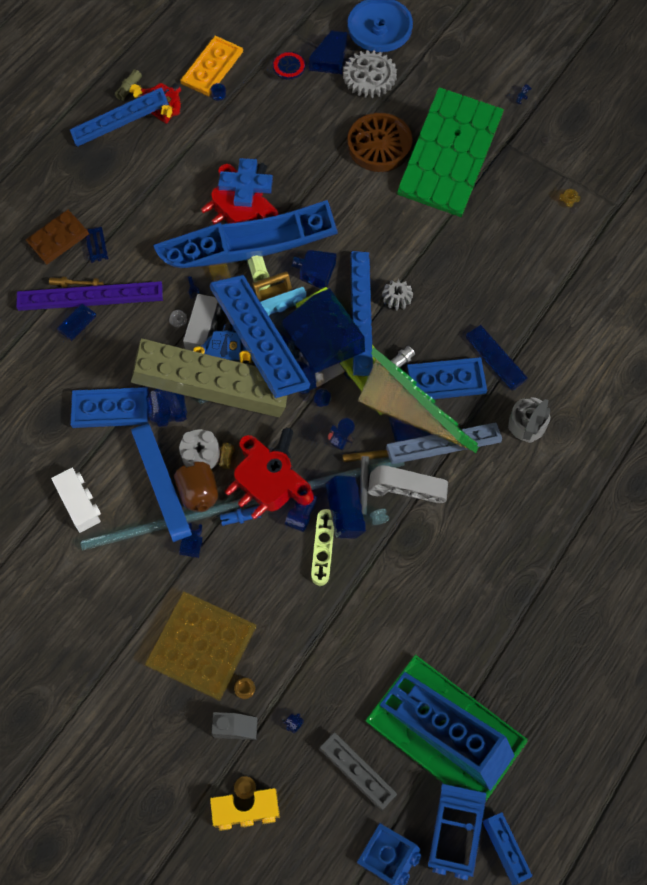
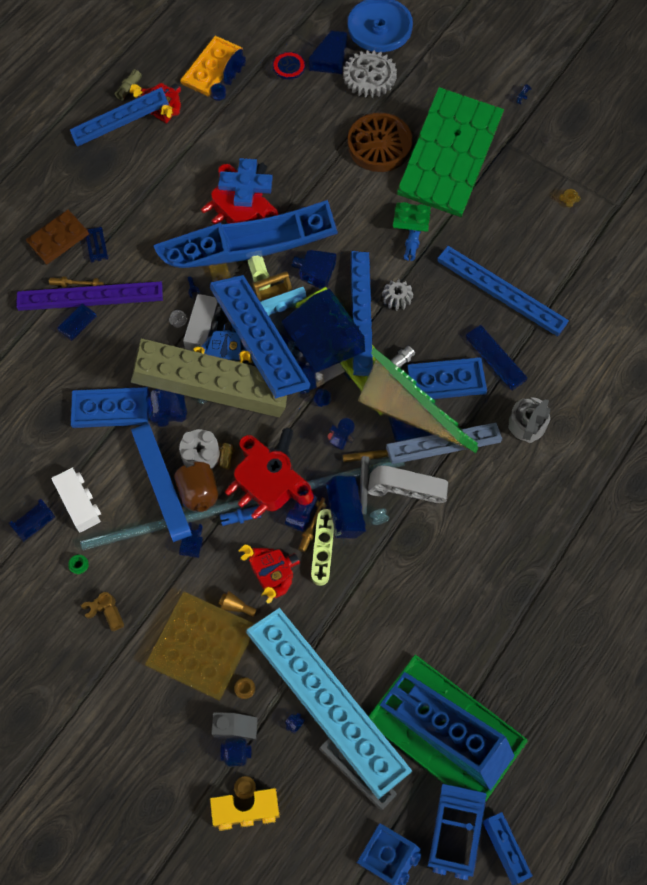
none -> clear blue hinge [9,499,55,542]
none -> green plate [68,554,89,574]
none -> pearl gold bar [81,592,124,631]
none -> pearl gold cone [219,591,257,616]
none -> clear blue head [221,738,252,766]
none -> clear blue slope [223,49,246,85]
none -> red torso [238,545,300,603]
none -> medium azure plate [246,608,412,799]
none -> pearl gold piece [298,497,327,552]
none -> green plate [393,202,431,232]
none -> blue pin [404,230,421,261]
none -> blue plate [437,246,569,337]

